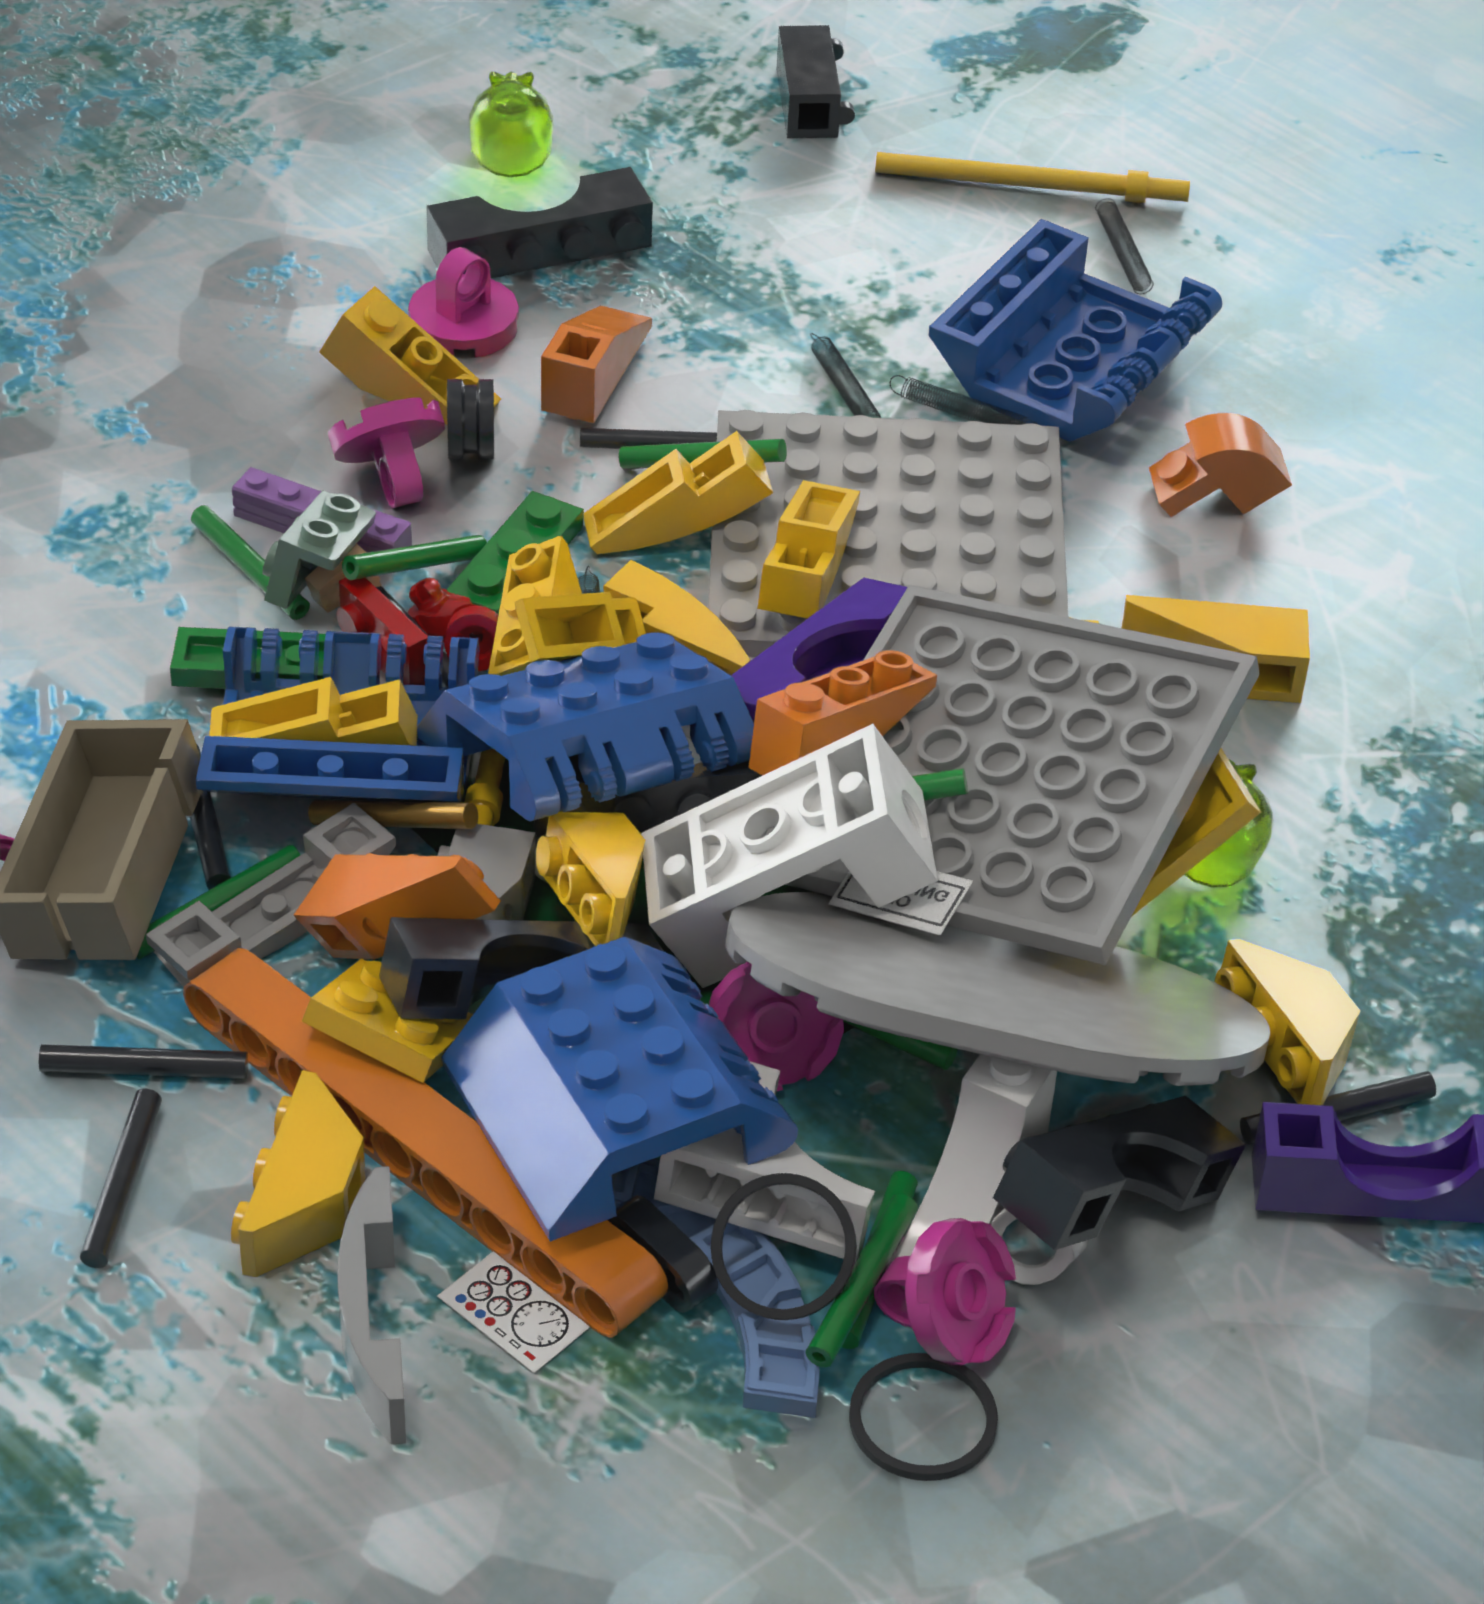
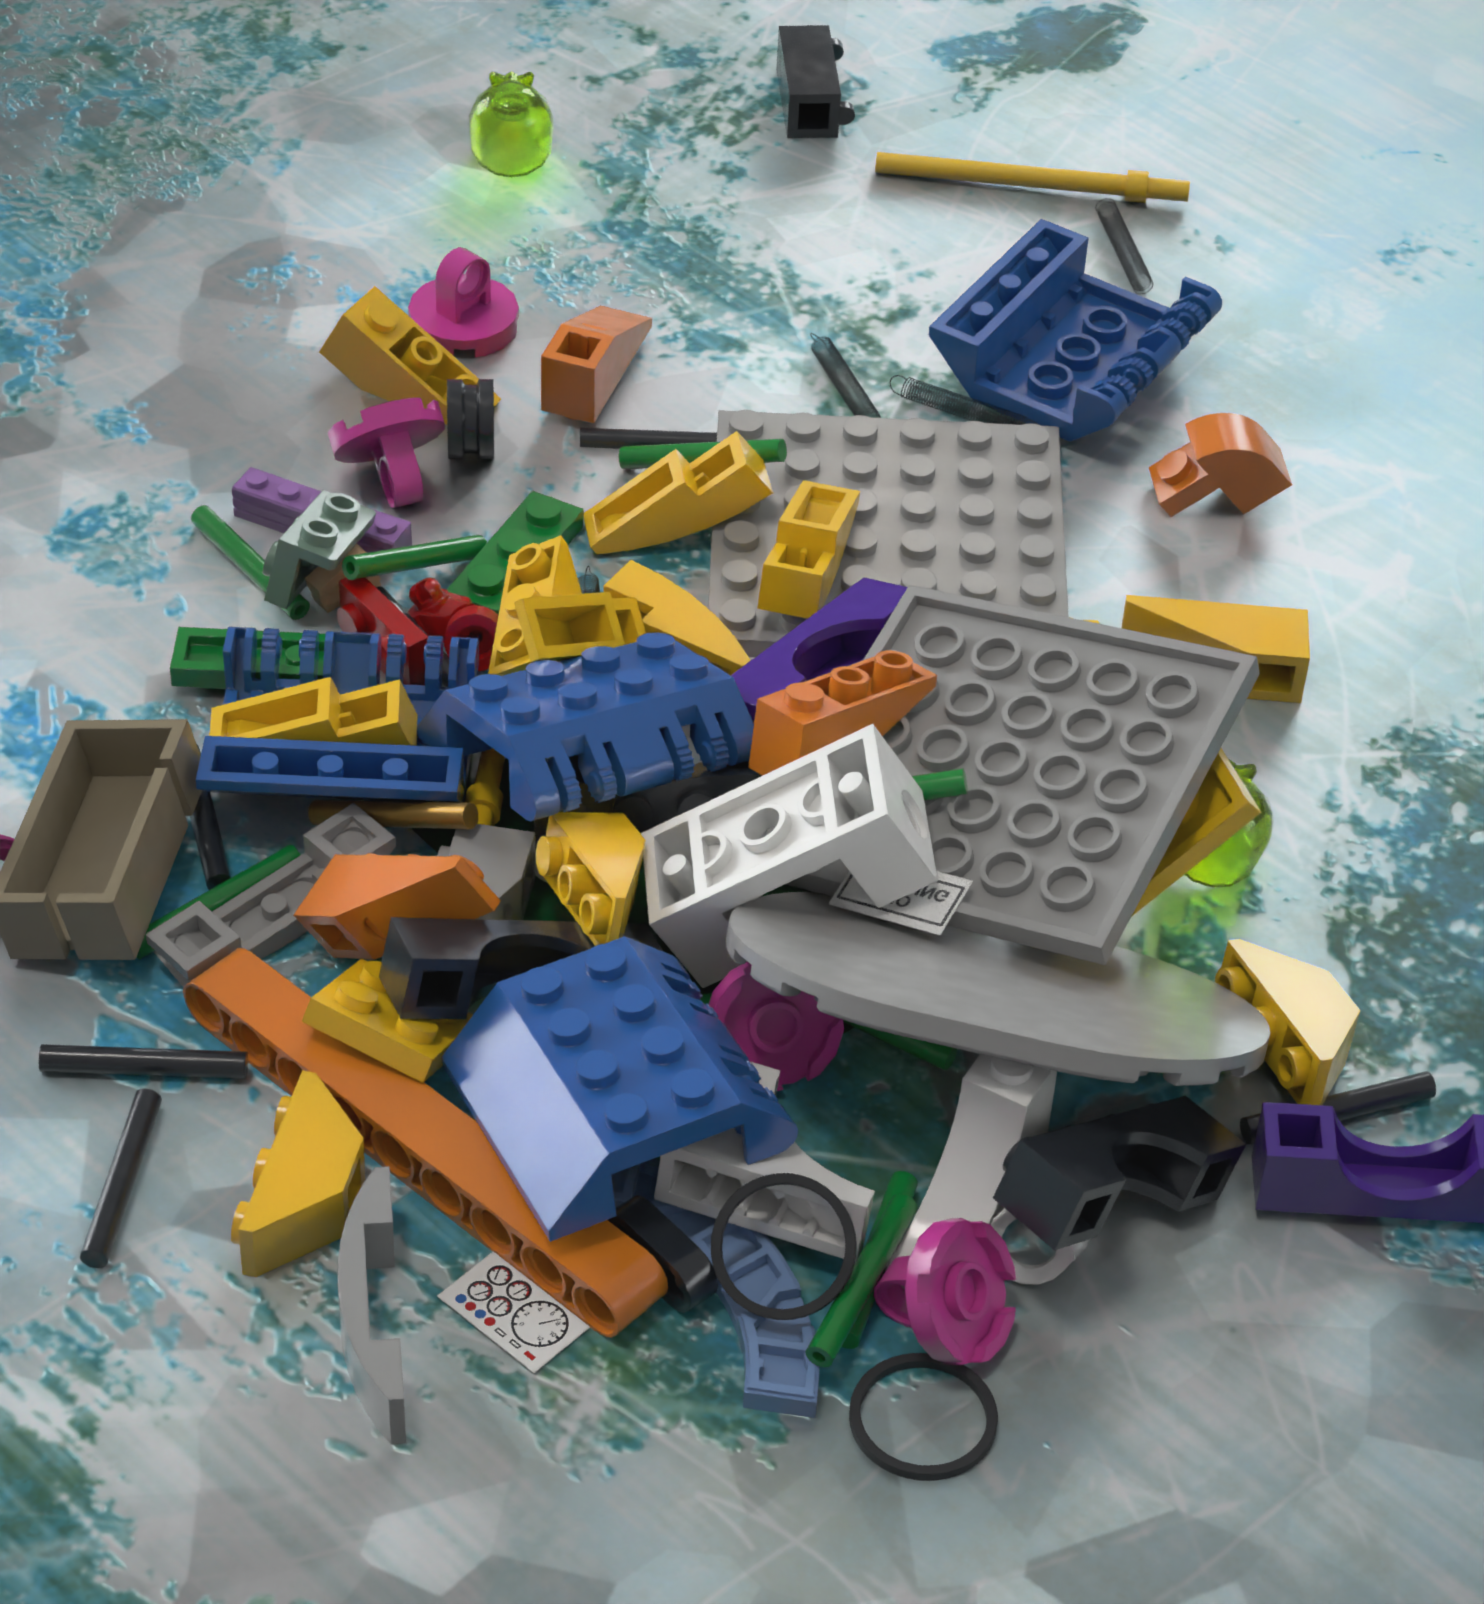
black arch [426,167,653,278] -> none

